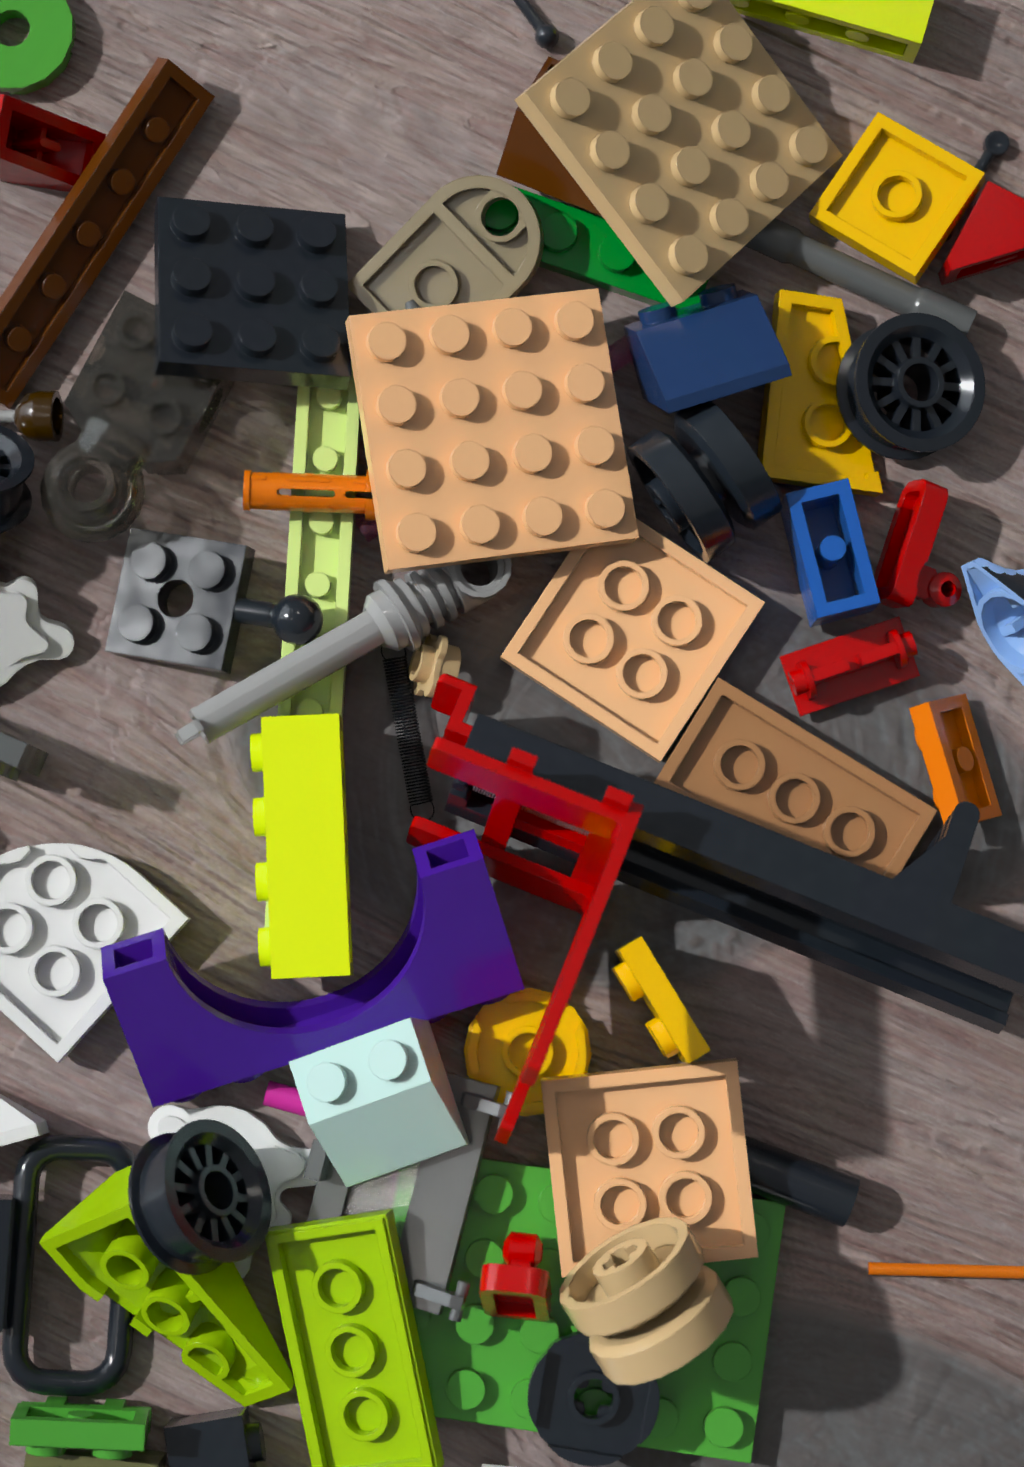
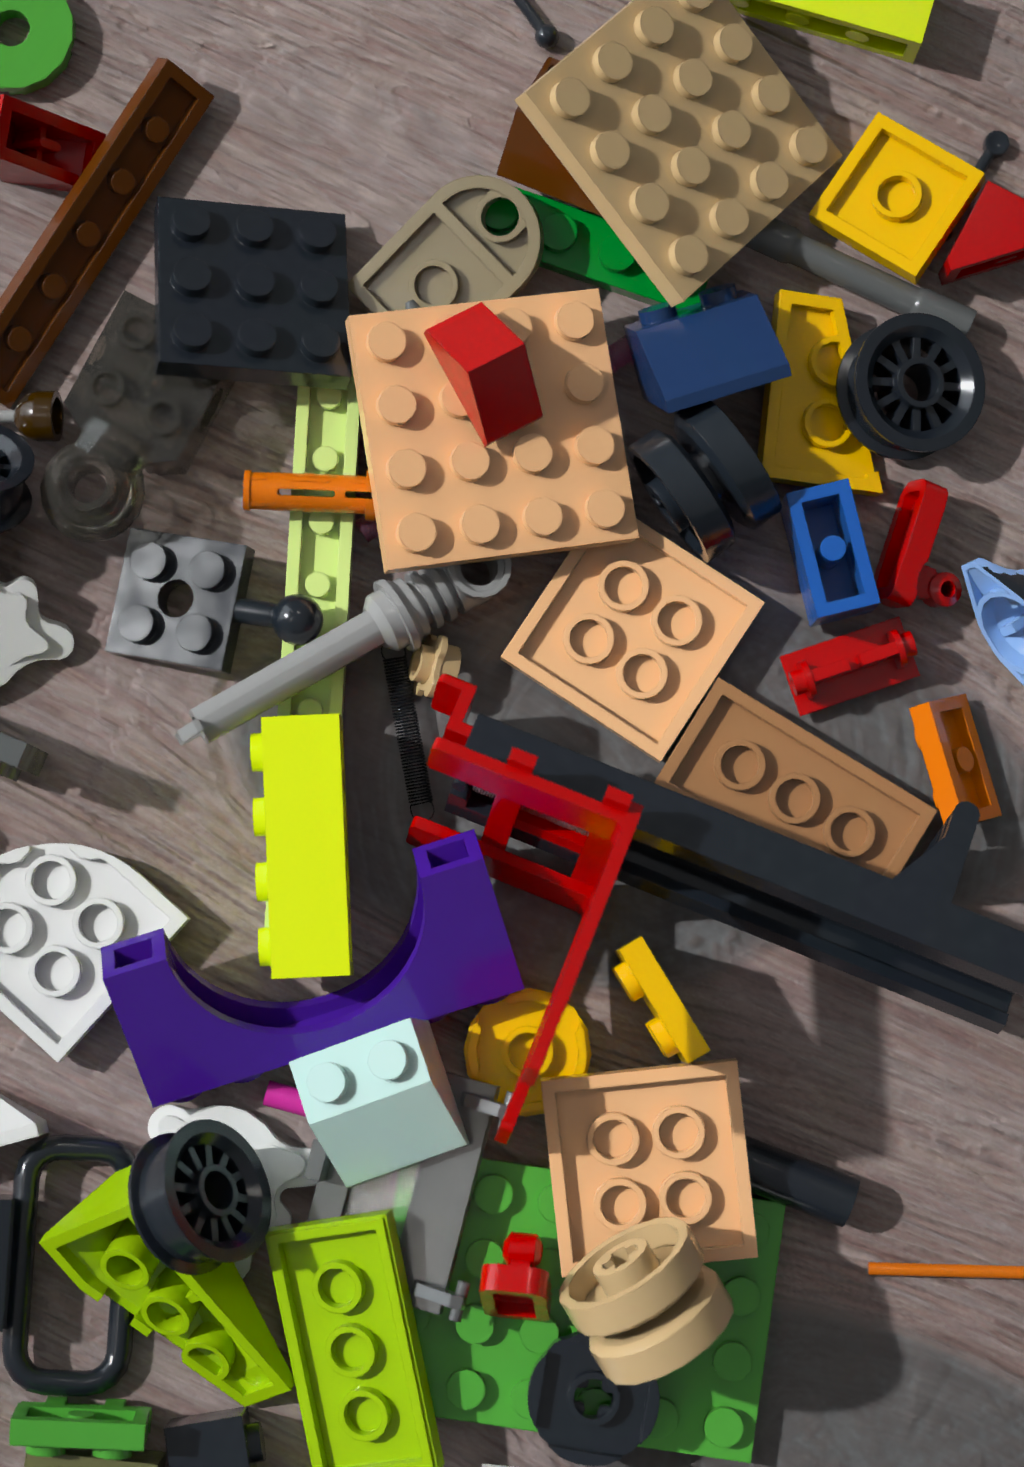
none -> red slope [424,302,543,447]

